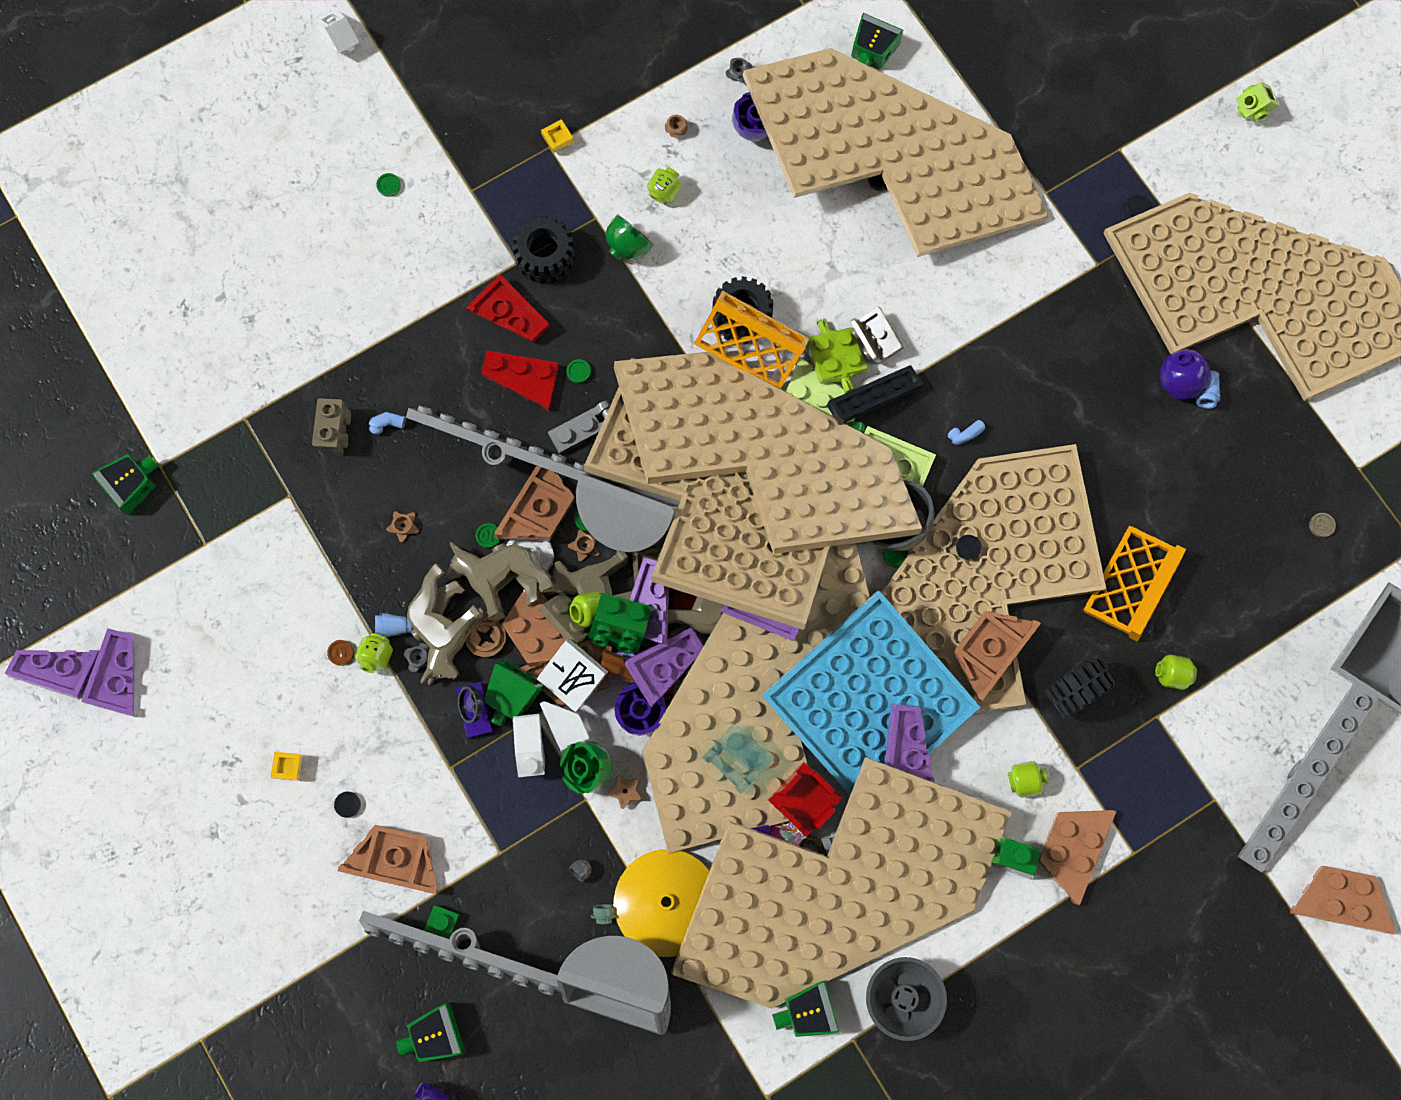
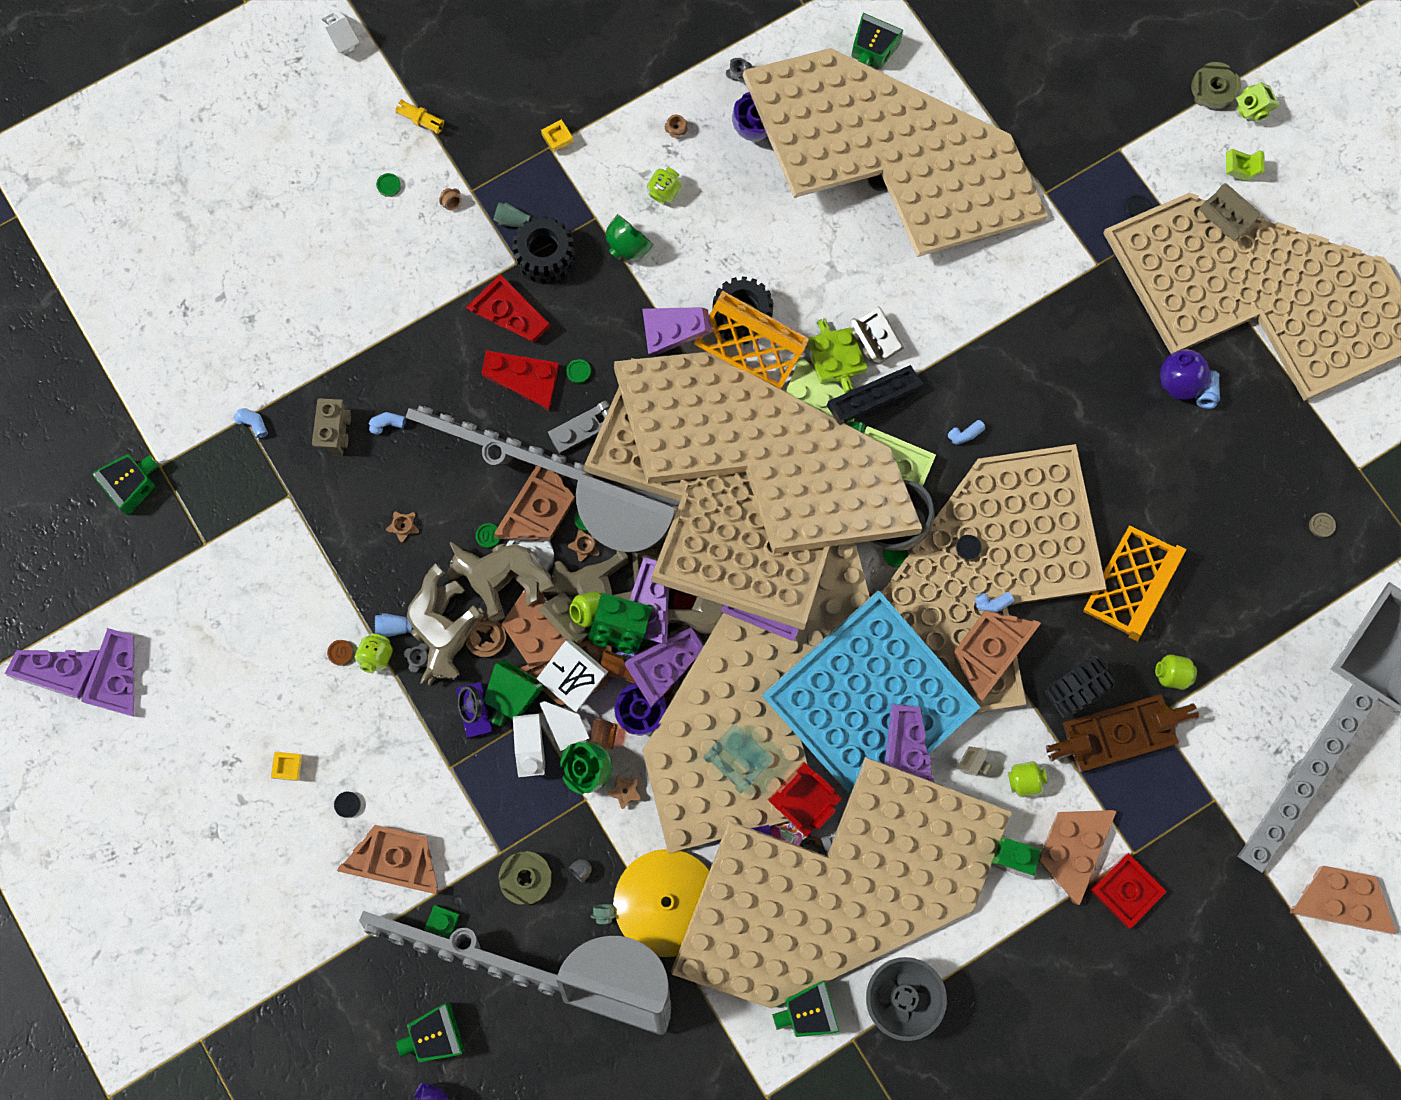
none -> light blue arm [234,408,268,438]
none -> yellow pin [395,99,444,134]
none -> medium nougat plate [439,188,462,210]
none -> sand green cone [493,202,530,228]
none -> olive plate [499,851,552,905]
none -> clear orange tile [590,719,618,750]
none -> medium lavender wing [642,307,711,356]
none -> dark tan tile [956,746,992,776]
none -> light blue arm [975,592,1014,613]
none -> reddish brown plate [1046,694,1199,773]
none -> red tile [1090,853,1167,929]
none -> olive plate [1191,62,1241,109]
none -> dark tan bracket [1198,183,1261,241]
none -> lime bracket [1226,149,1265,181]

